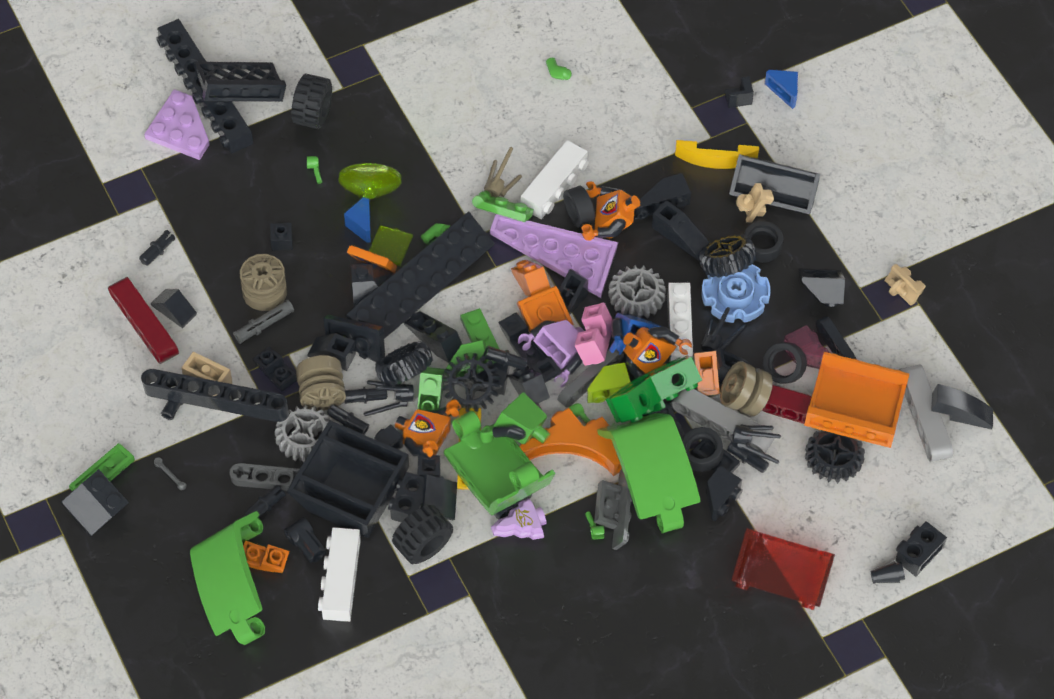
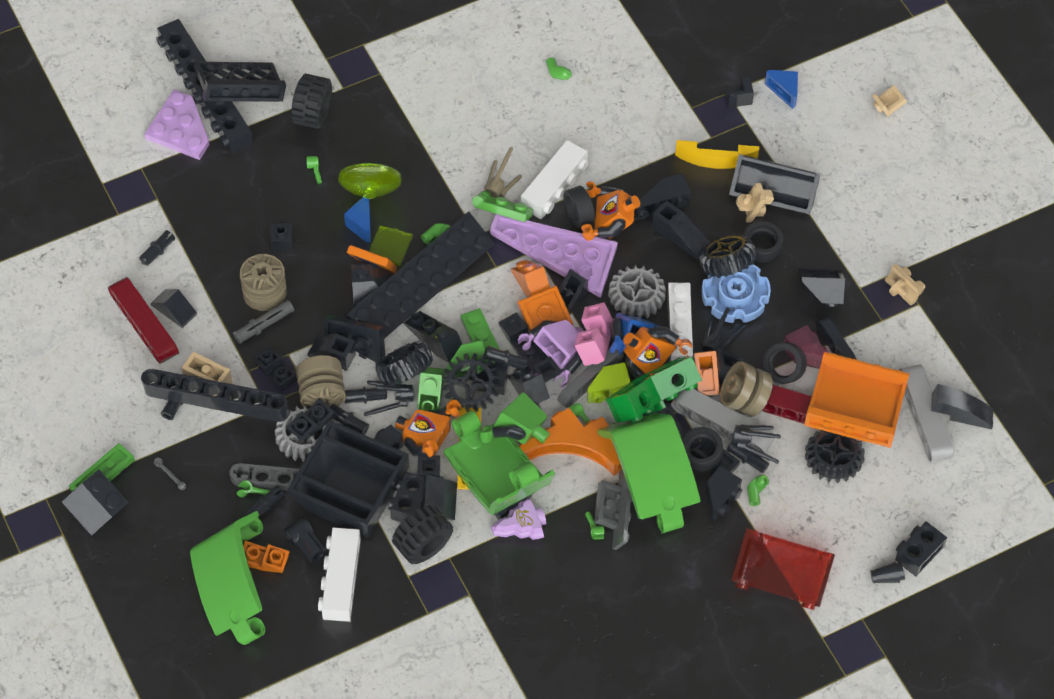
none -> bright green hand [237,480,270,497]
none -> black slope [286,399,336,442]
none -> bright green arm [747,475,769,506]
none -> tan bracket [872,85,907,117]

